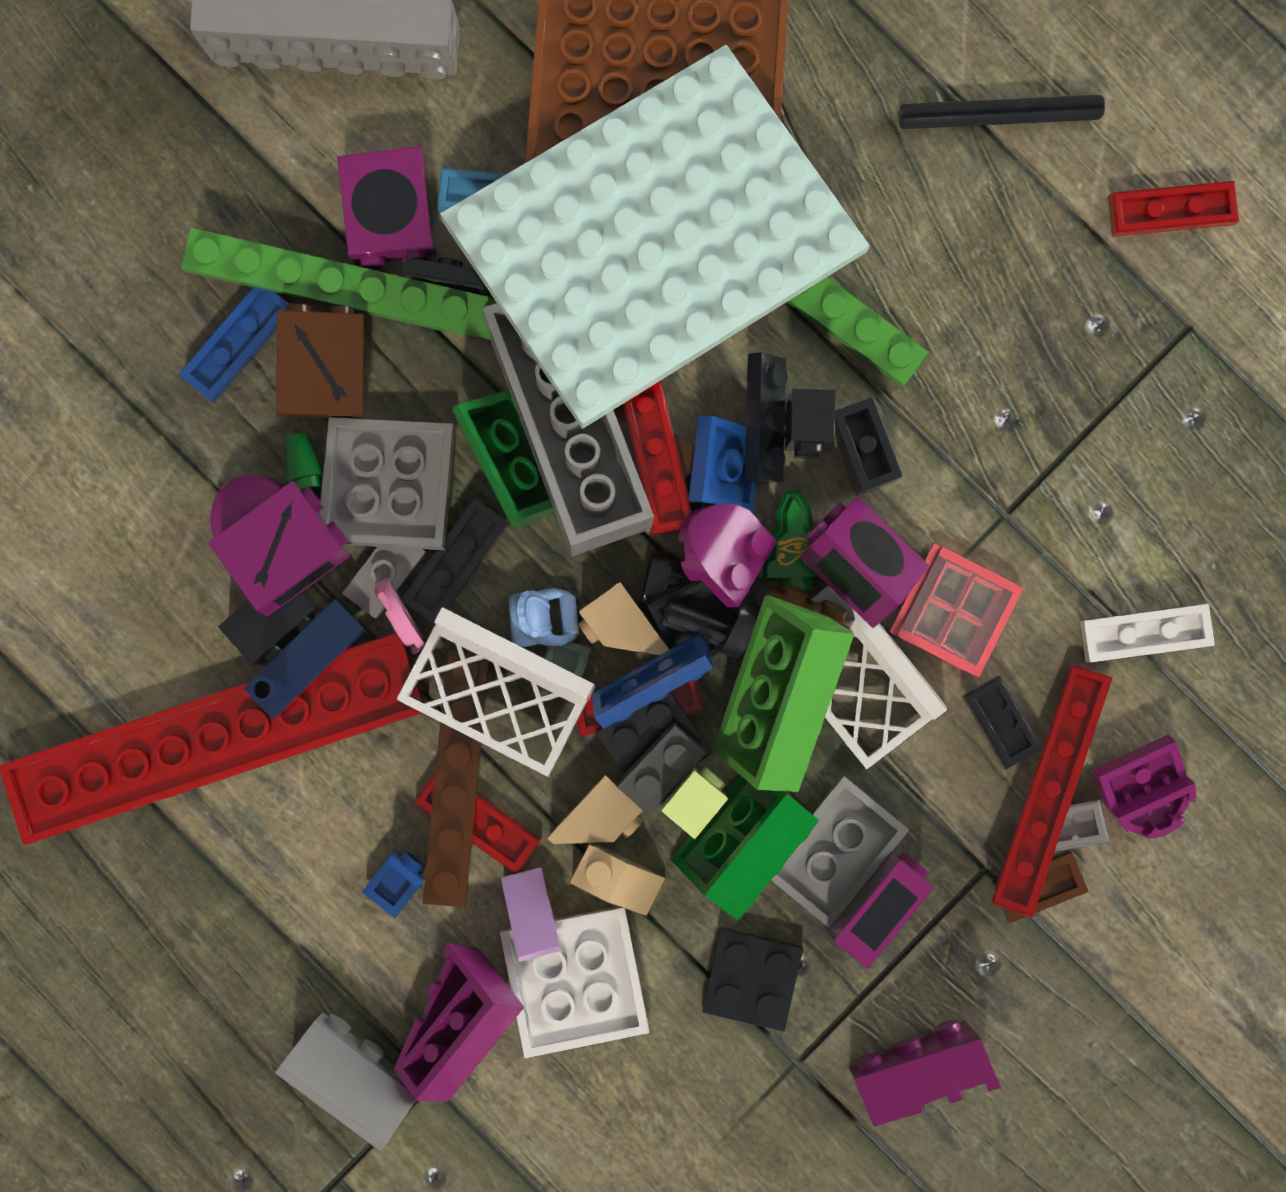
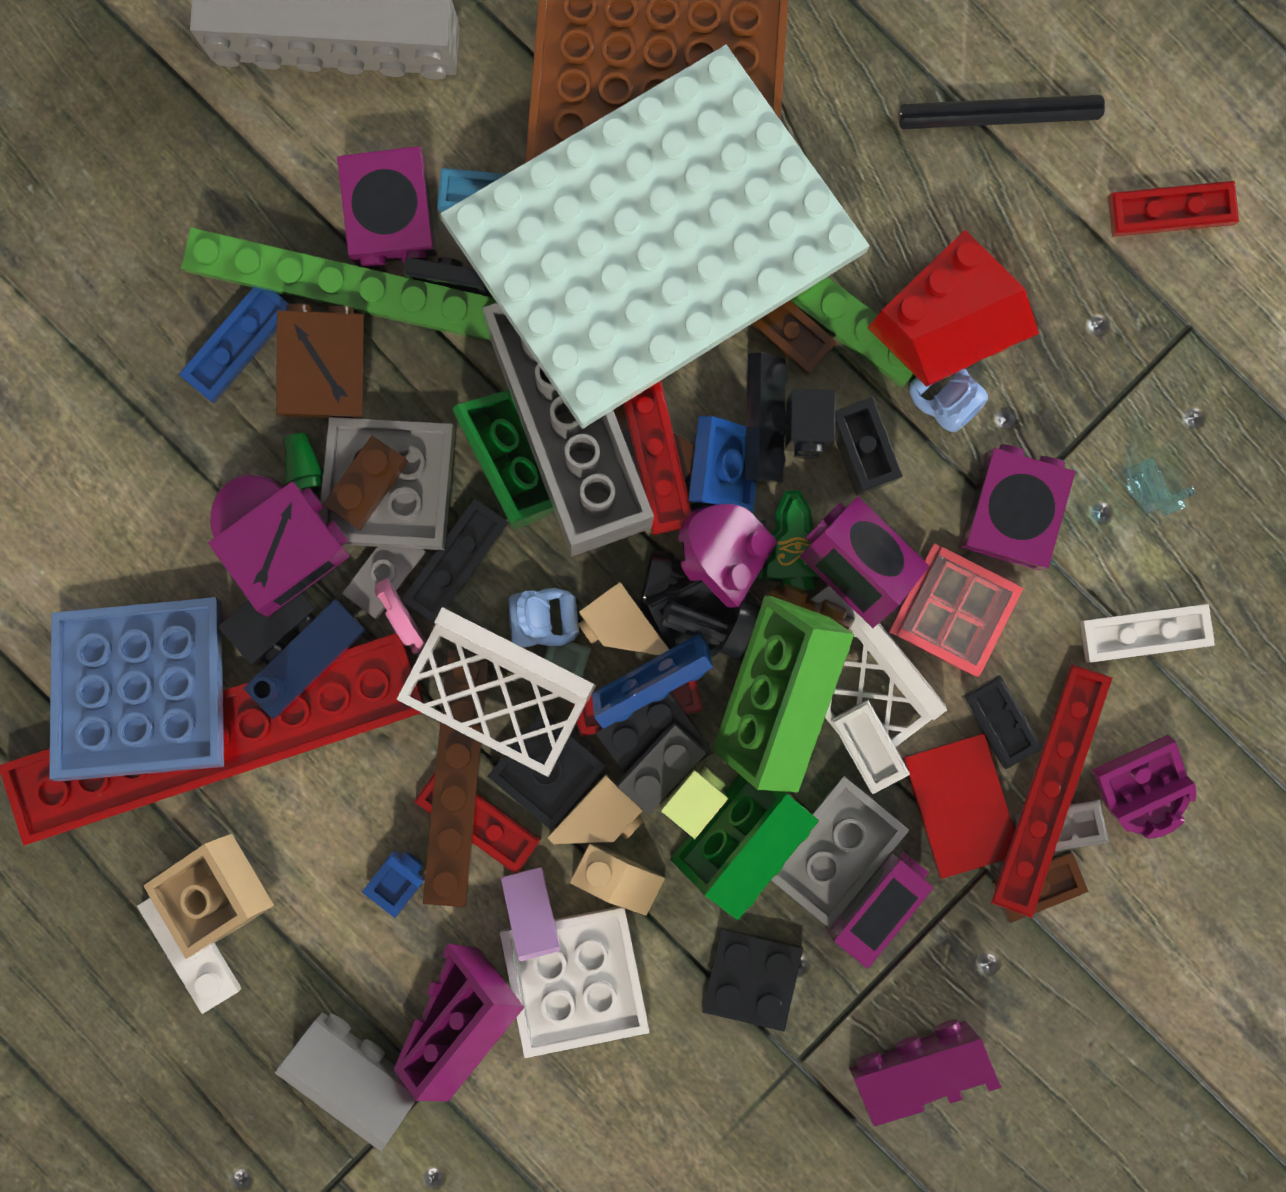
none -> medium blue plate [49,597,224,782]
none -> white plate [137,898,242,1014]
none -> tan slope [143,834,274,959]
none -> reddish brown plate [323,435,409,531]
none -> black plate [487,713,606,831]
none -> reddish brown plate [751,300,837,376]
none -> white tile [831,699,910,794]
none -> red wedge [867,230,1039,387]
none -> red tile [902,733,1015,879]
none -> light blue piece [909,369,988,432]
none -> magenta brick [959,444,1076,571]
none -> clear light blue bracket [1126,457,1196,516]

